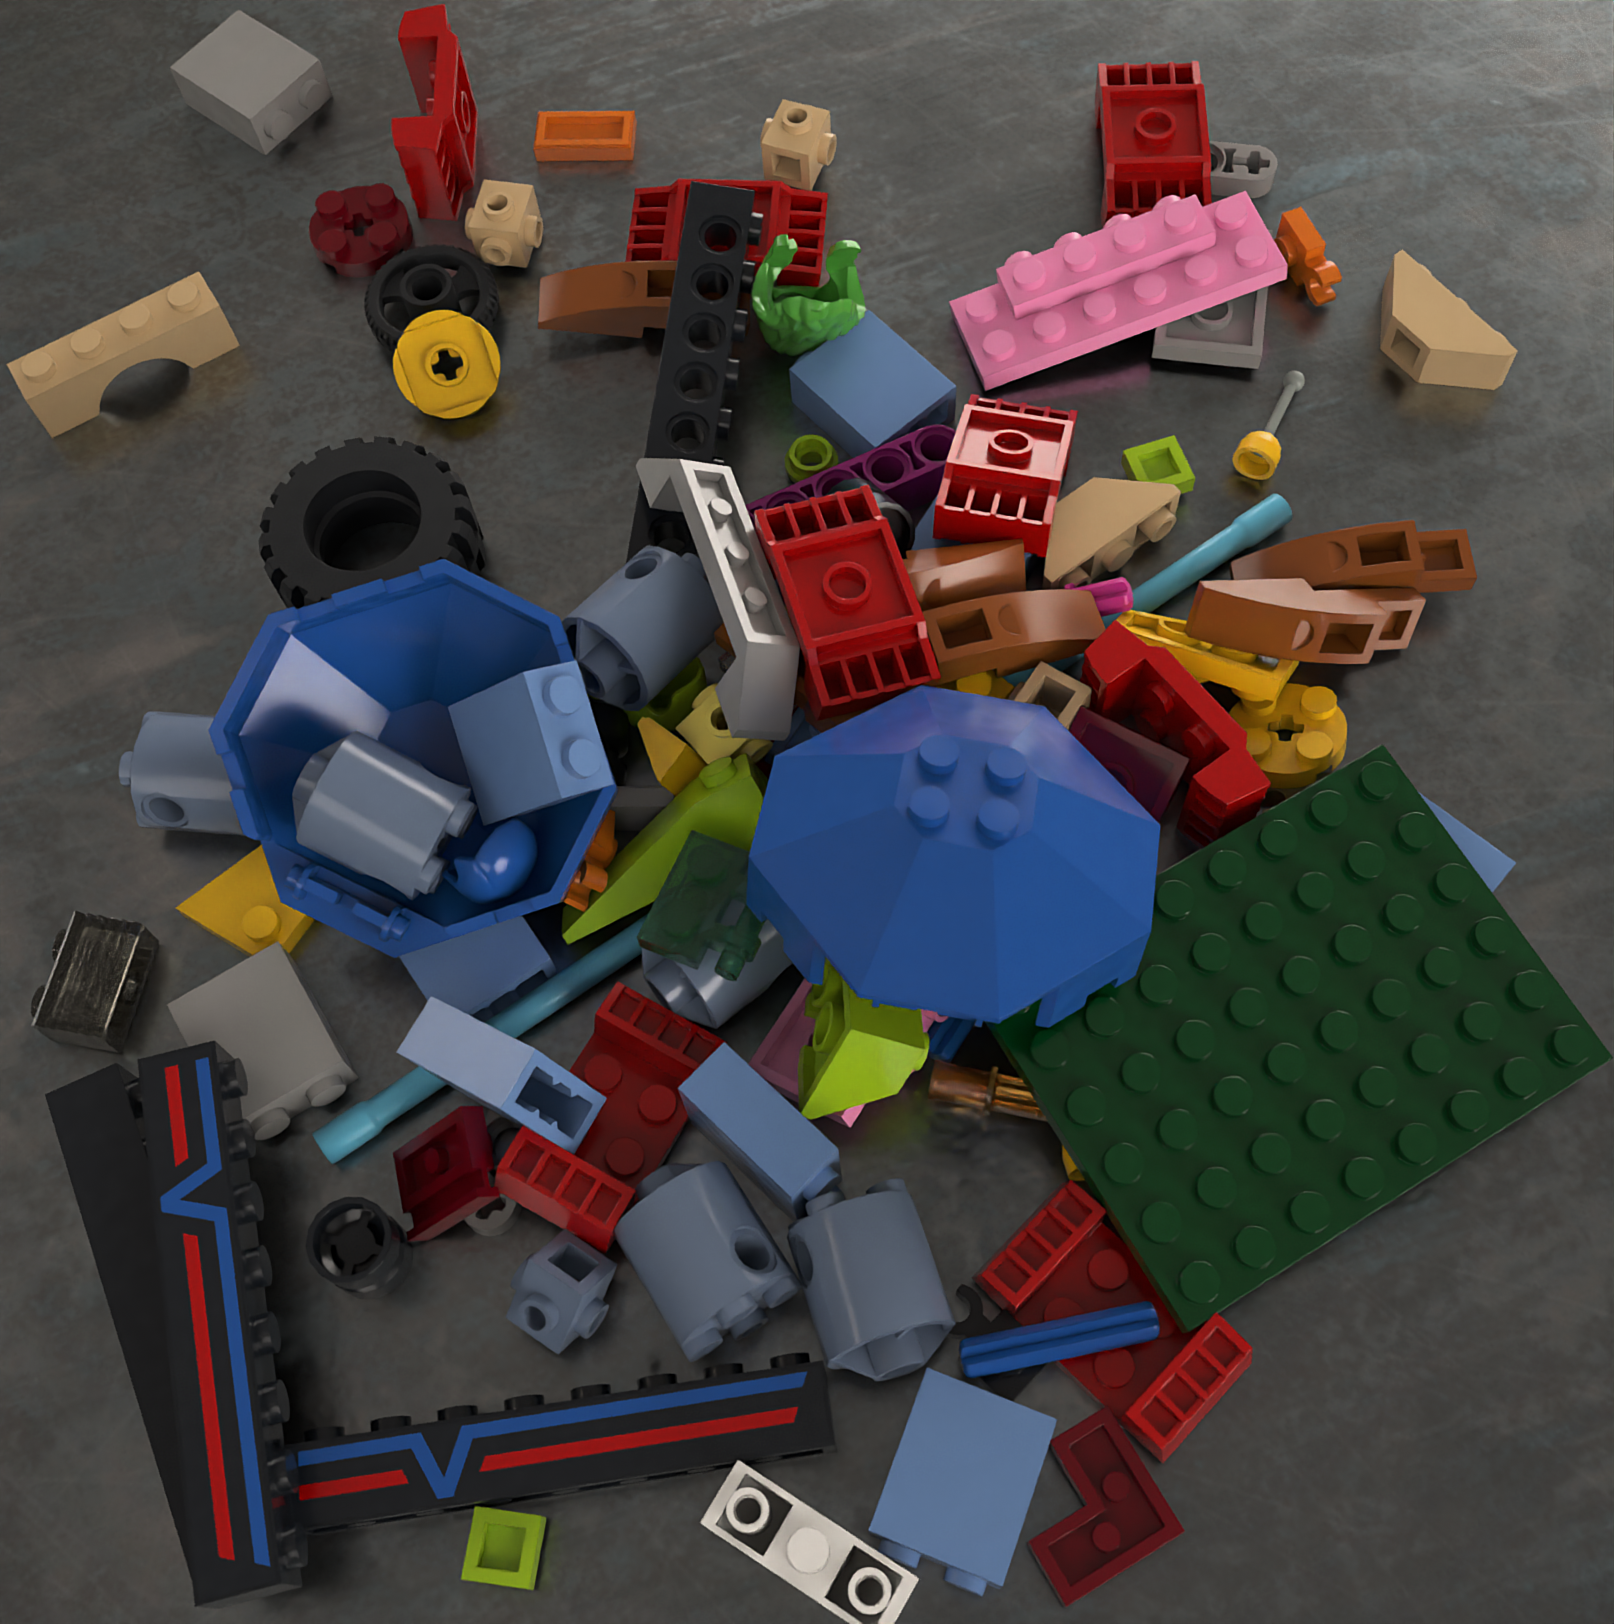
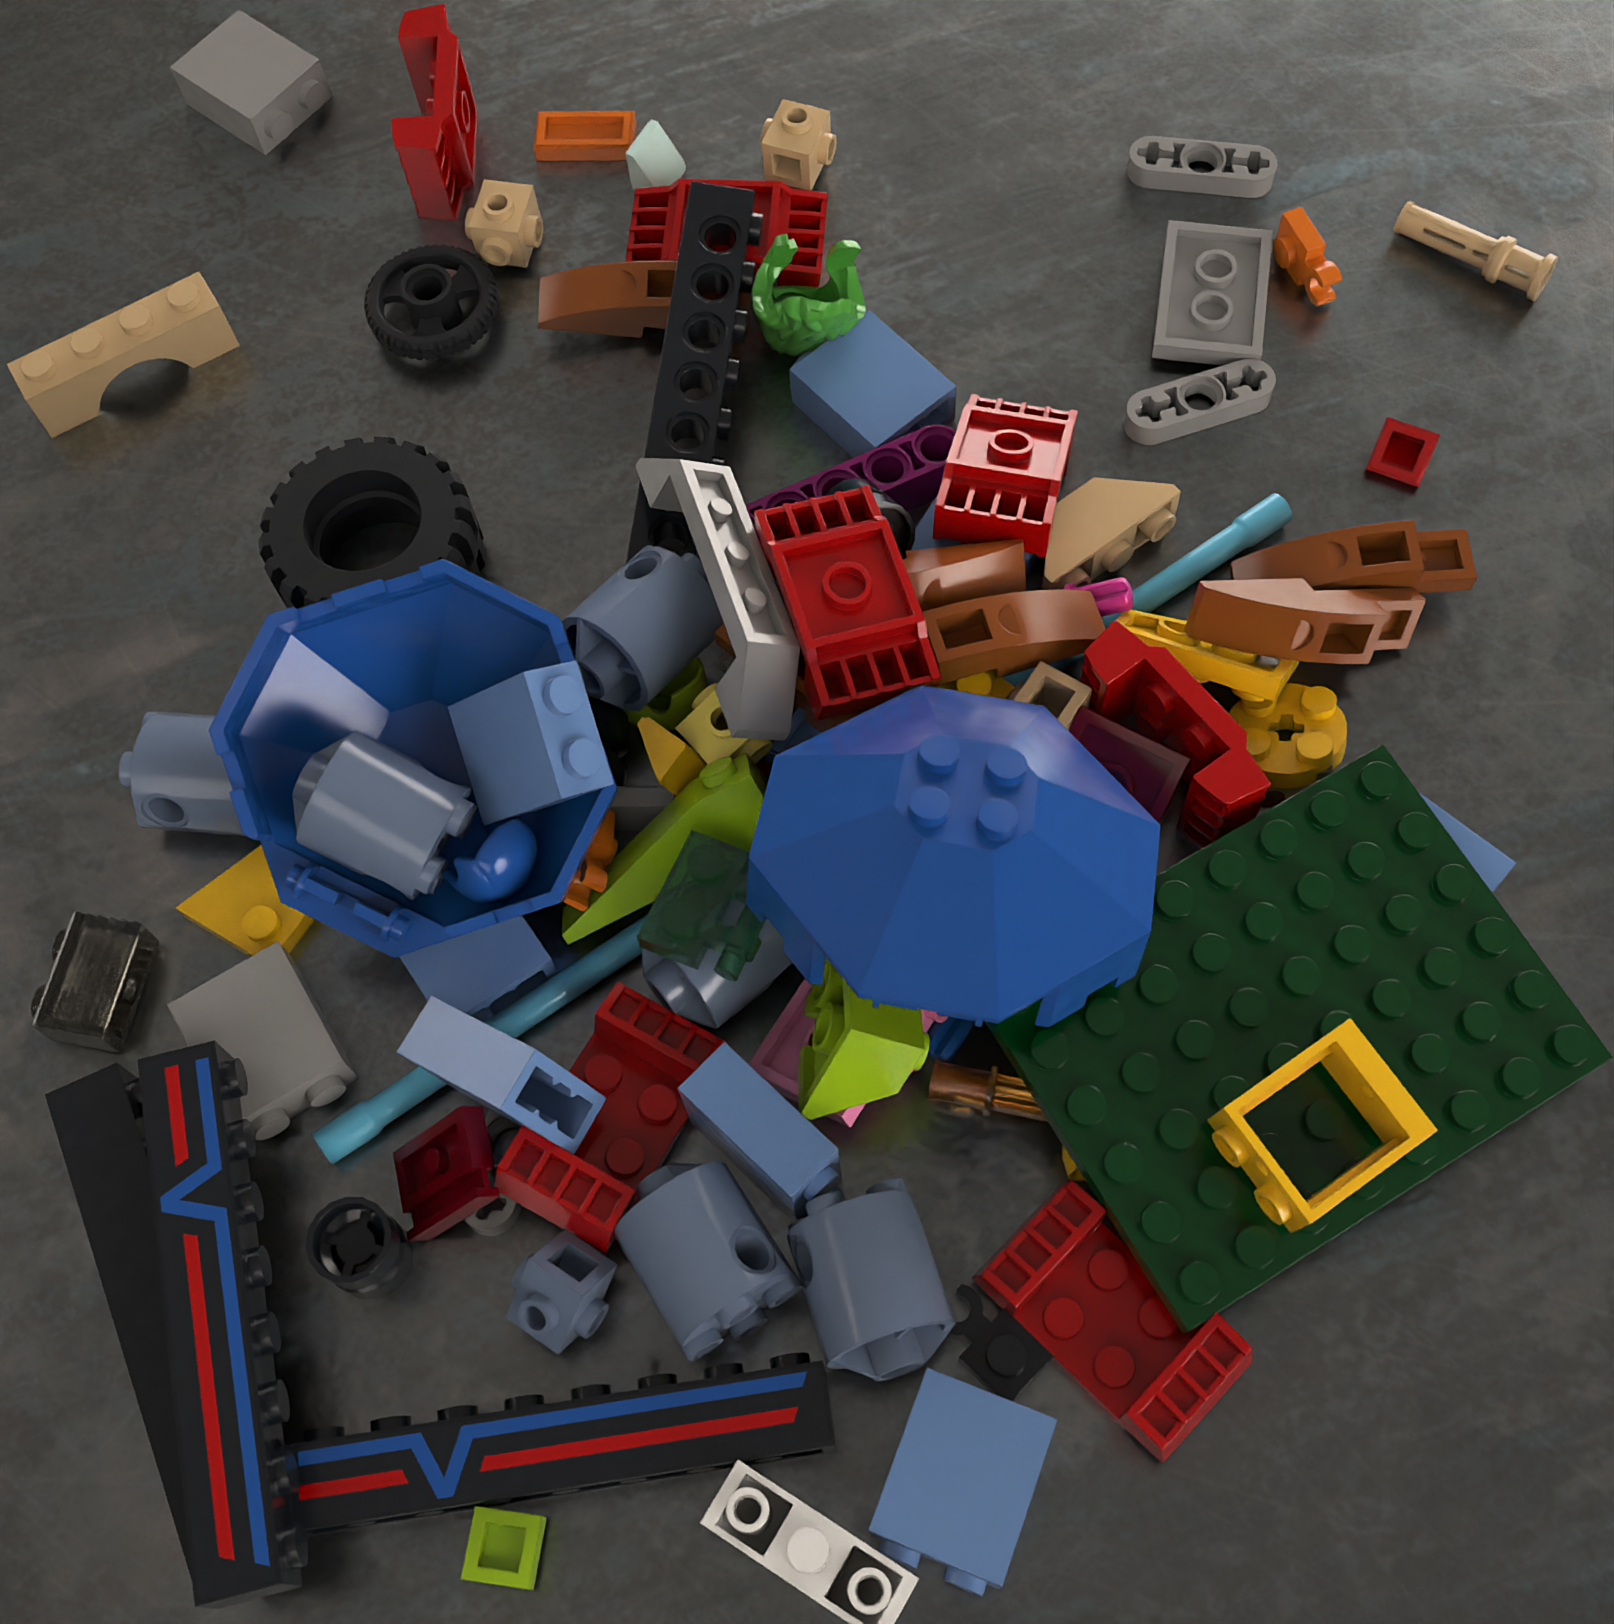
dark red plate [309,183,413,278] -> none
yellow plate [393,310,501,420] -> none
lime plate [785,434,839,483] -> none
bright pink plate [949,191,1288,391] -> none
blue axle [959,1301,1160,1378] -> none
dark red plate [1027,1405,1185,1608] -> none
red plate [1095,61,1212,229] -> none
lime plate [1121,435,1196,494] -> none
yellow hinge [1232,370,1305,480] -> none
tan slope [1380,249,1518,390] -> none
none -> light aqua slope [625,119,686,190]
none -> light grey beam [1124,358,1276,445]
none -> yellow window [1207,1018,1438,1233]
none -> red slope [1365,417,1440,488]
none -> tan pin [1393,201,1558,301]

